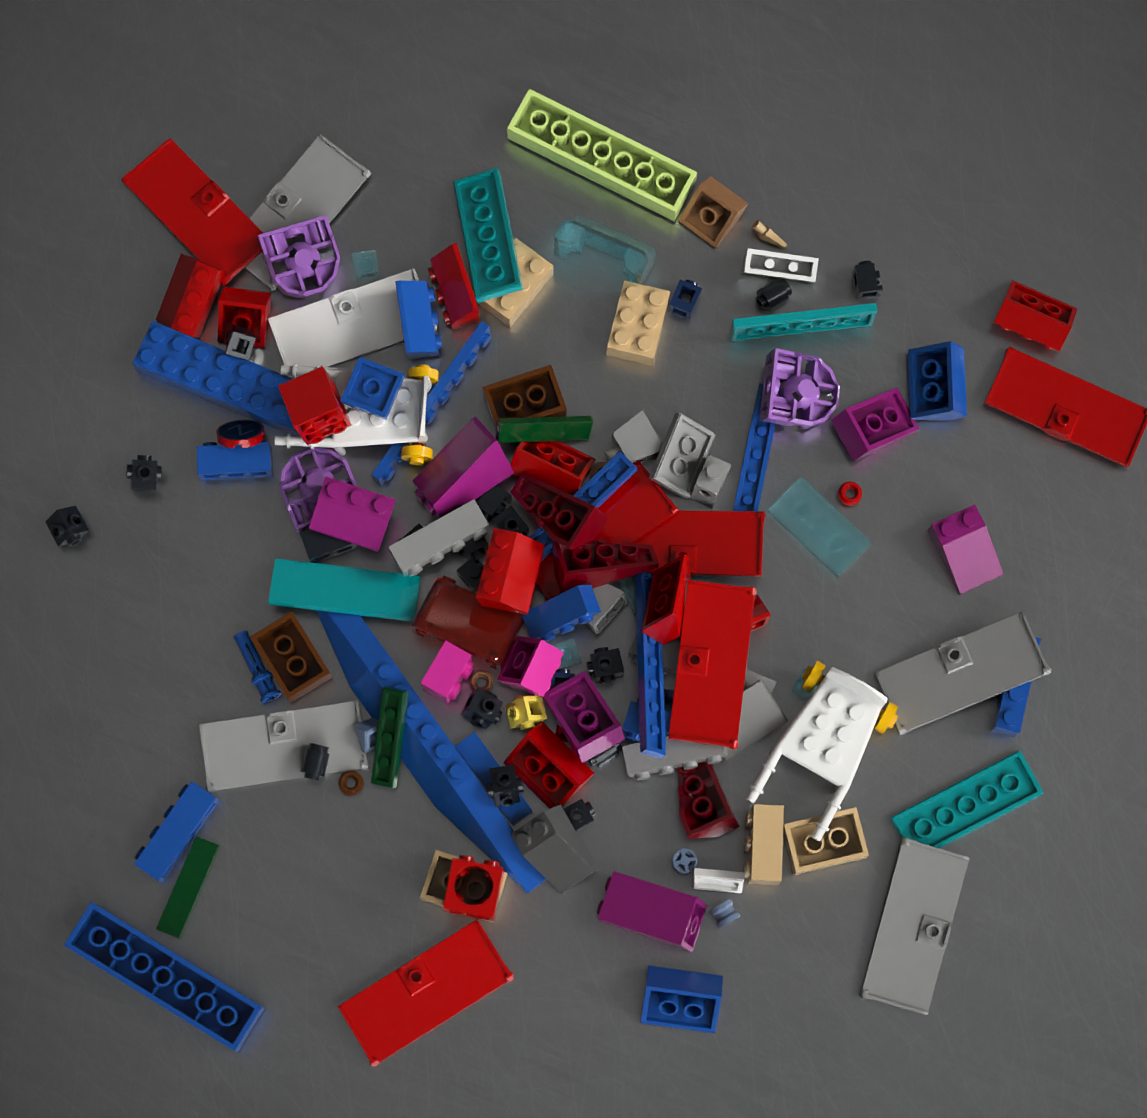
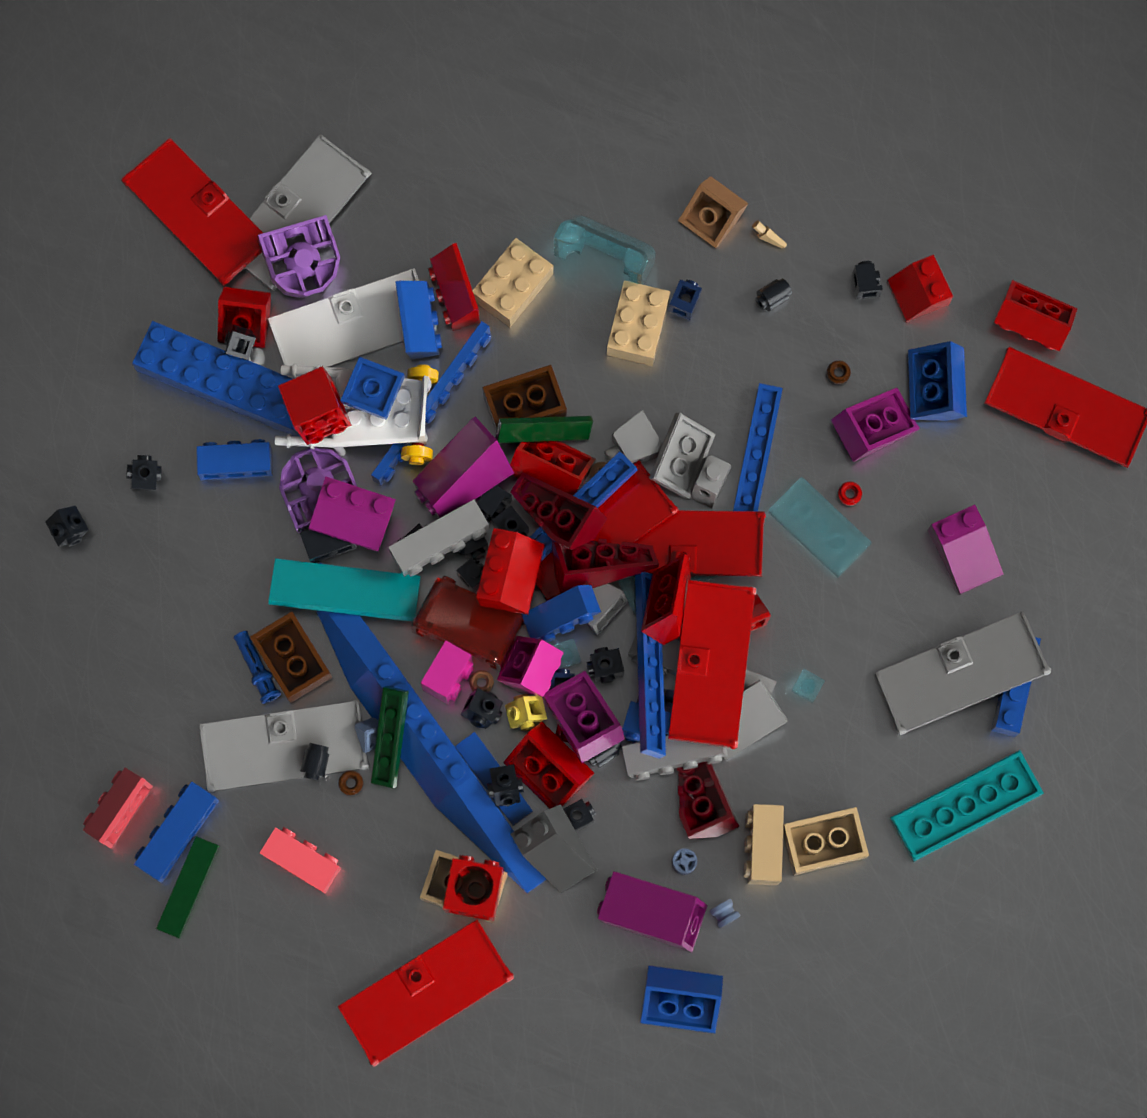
blue brick [64,902,265,1052] -> none
red slope [155,253,225,338] -> none
tile [216,420,265,448] -> none
clear light blue plate [352,250,380,279] -> none
teal tile [453,167,523,303] -> none
yellowish green brick [507,89,697,221] -> none
white tile [692,868,744,893] -> none
teal tile [730,303,877,342] -> none
white brick [742,248,819,283] -> none
white piece [745,660,898,842] -> none
medium lavender connector [759,348,840,430] -> none
light grey door [859,837,970,1015] -> none
none -> coral slope [83,768,153,849]
none -> coral brick [260,827,341,894]
none -> reddish brown plate [827,360,851,384]
none -> red slope [887,254,953,323]

